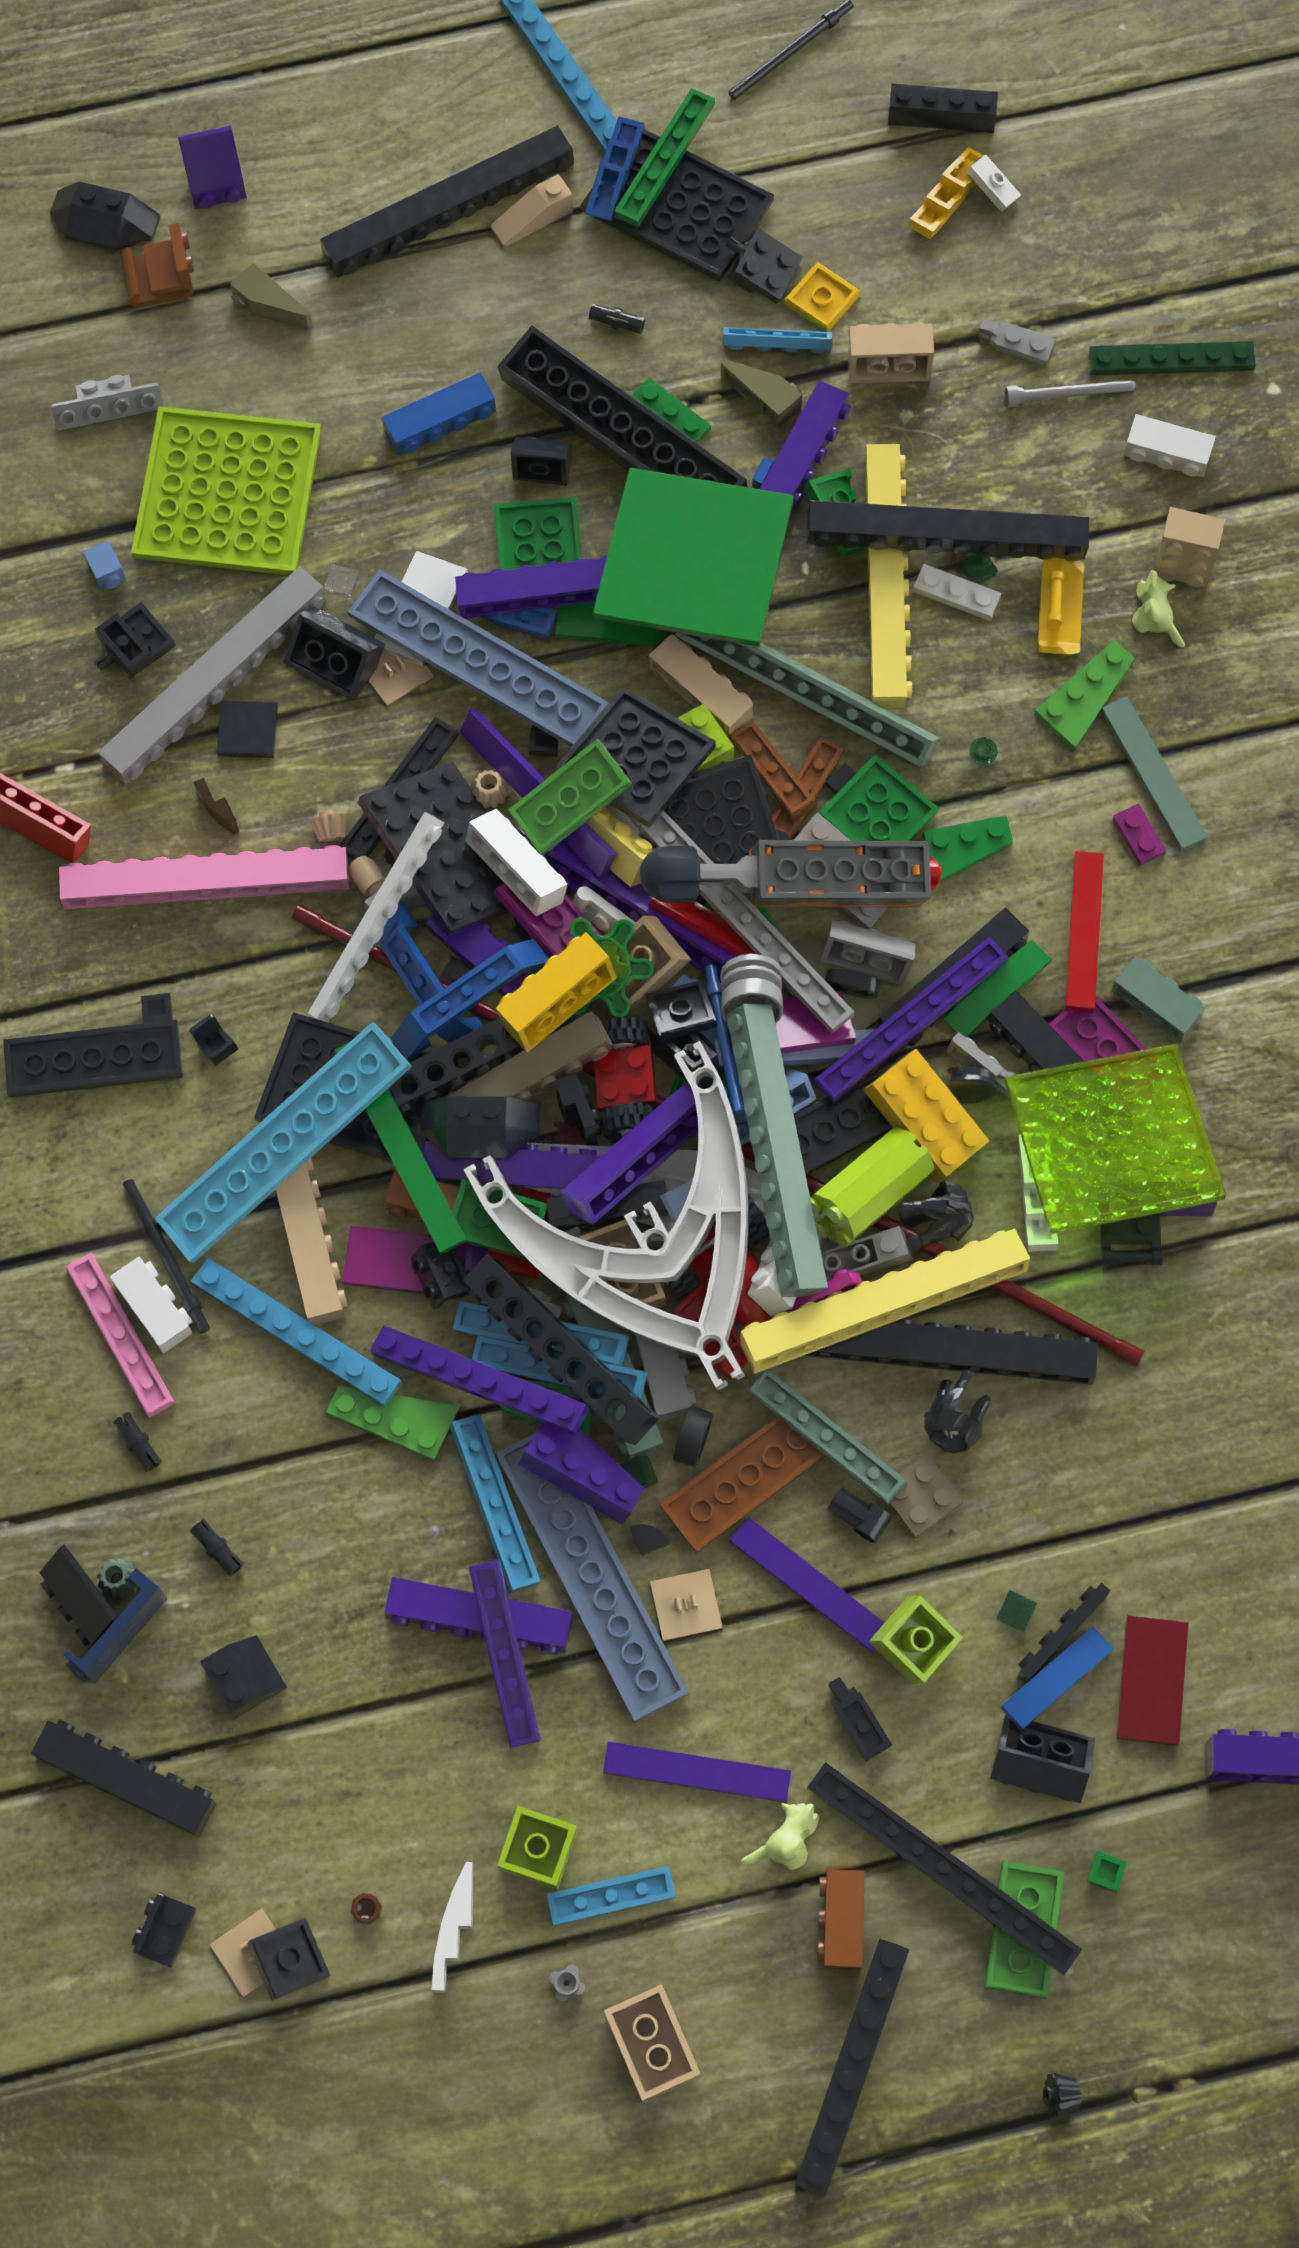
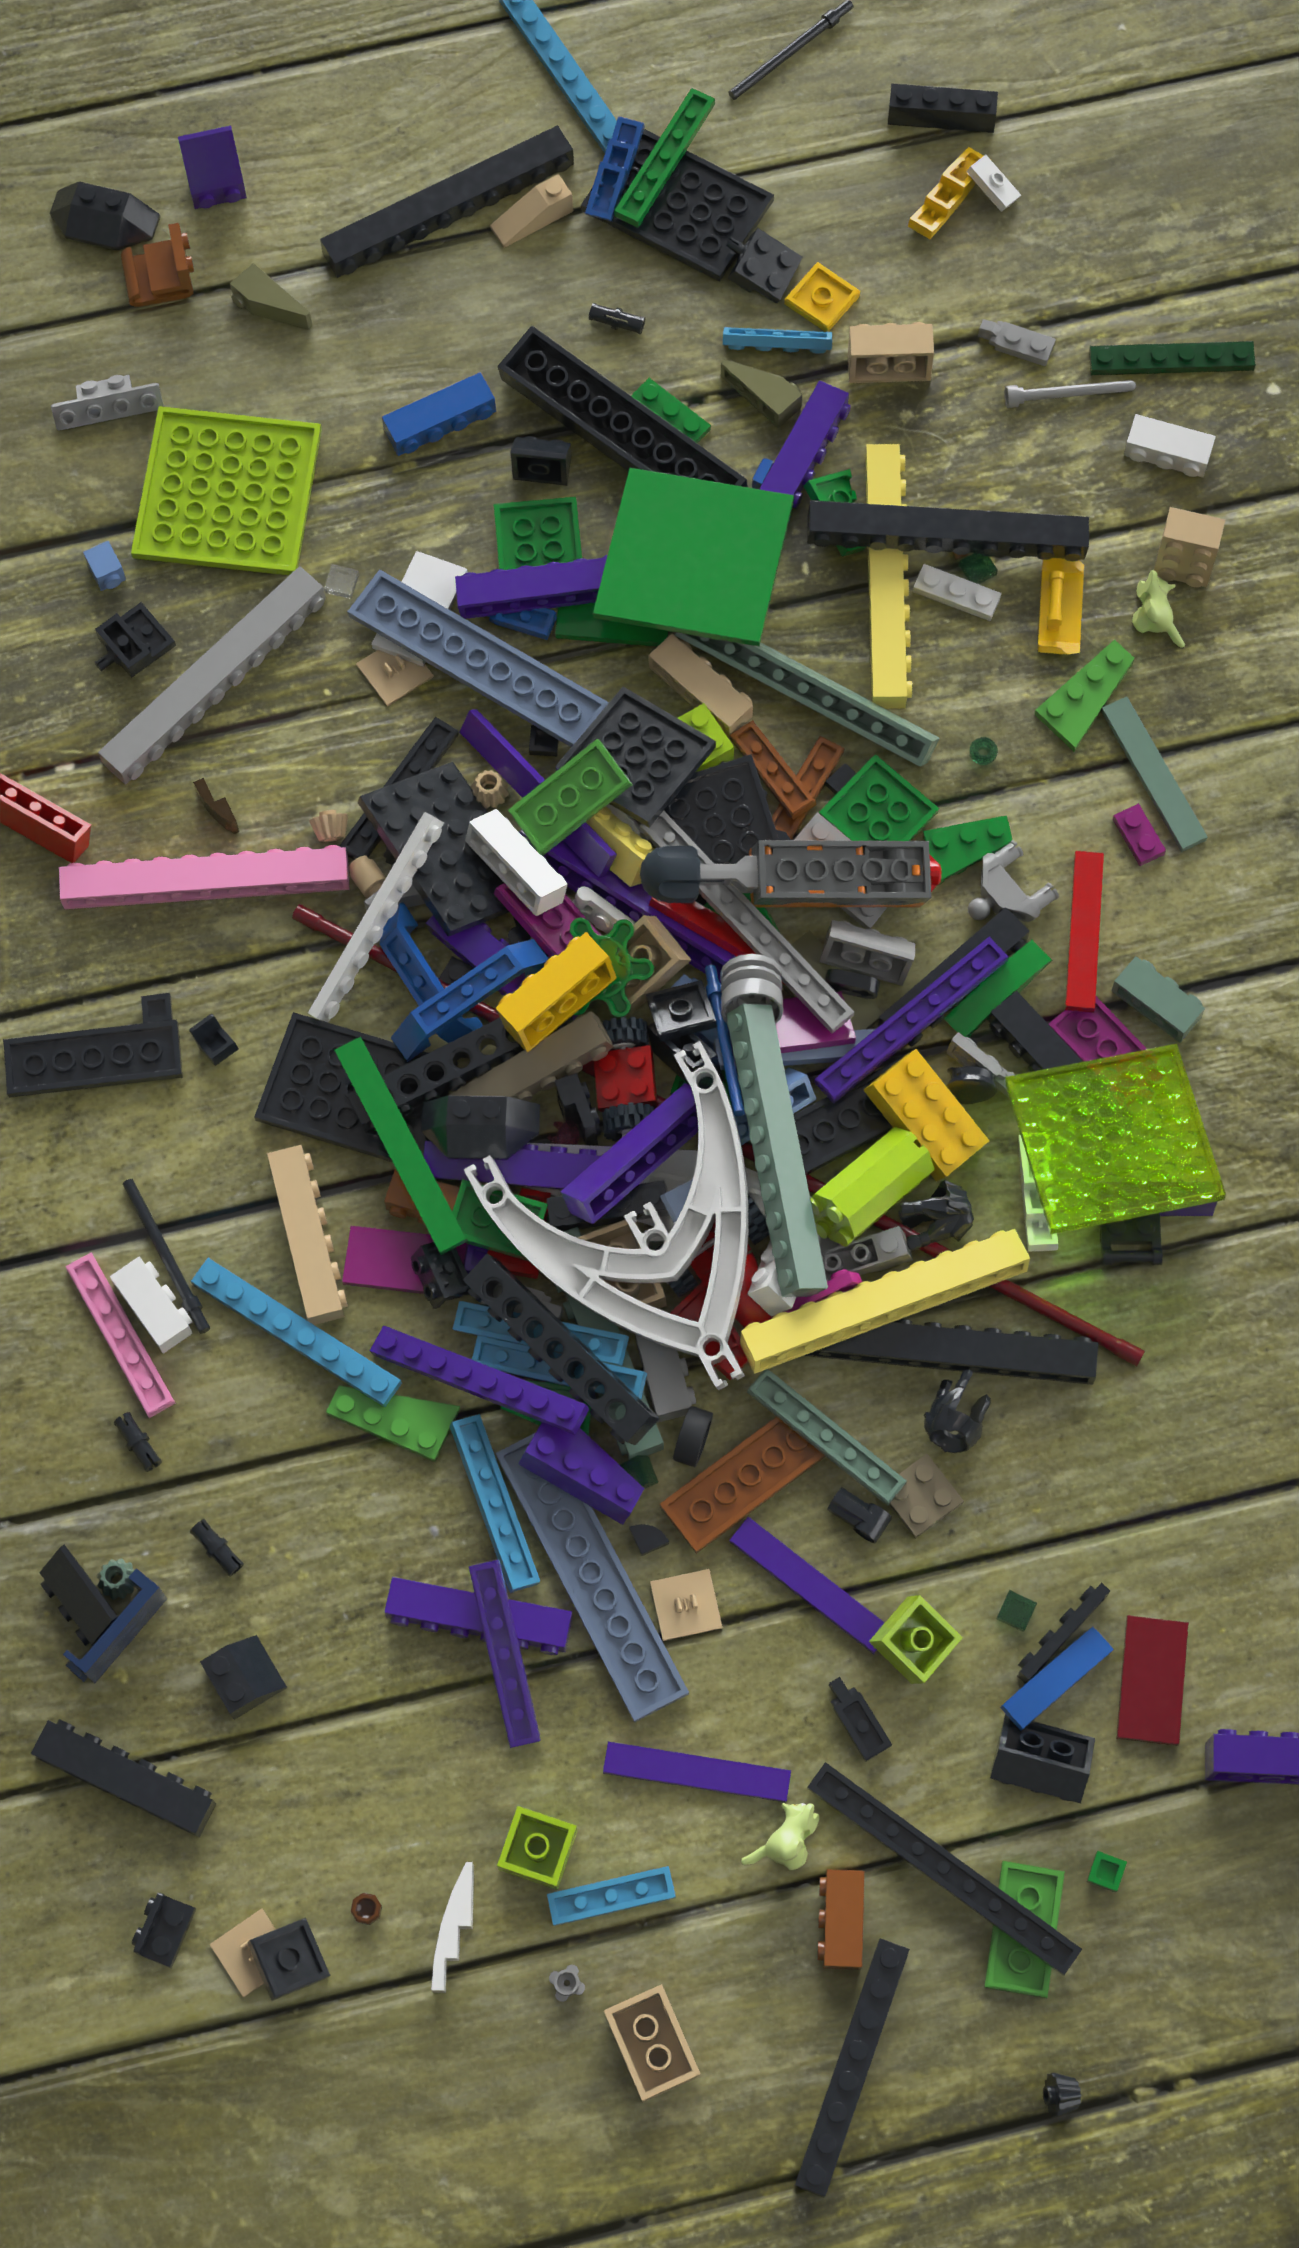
medium azure plate [155,1022,412,1263] -> none
black tile [217,701,278,758] -> none
black slope [283,606,385,701] -> none
none -> light grey connector [968,840,1059,922]

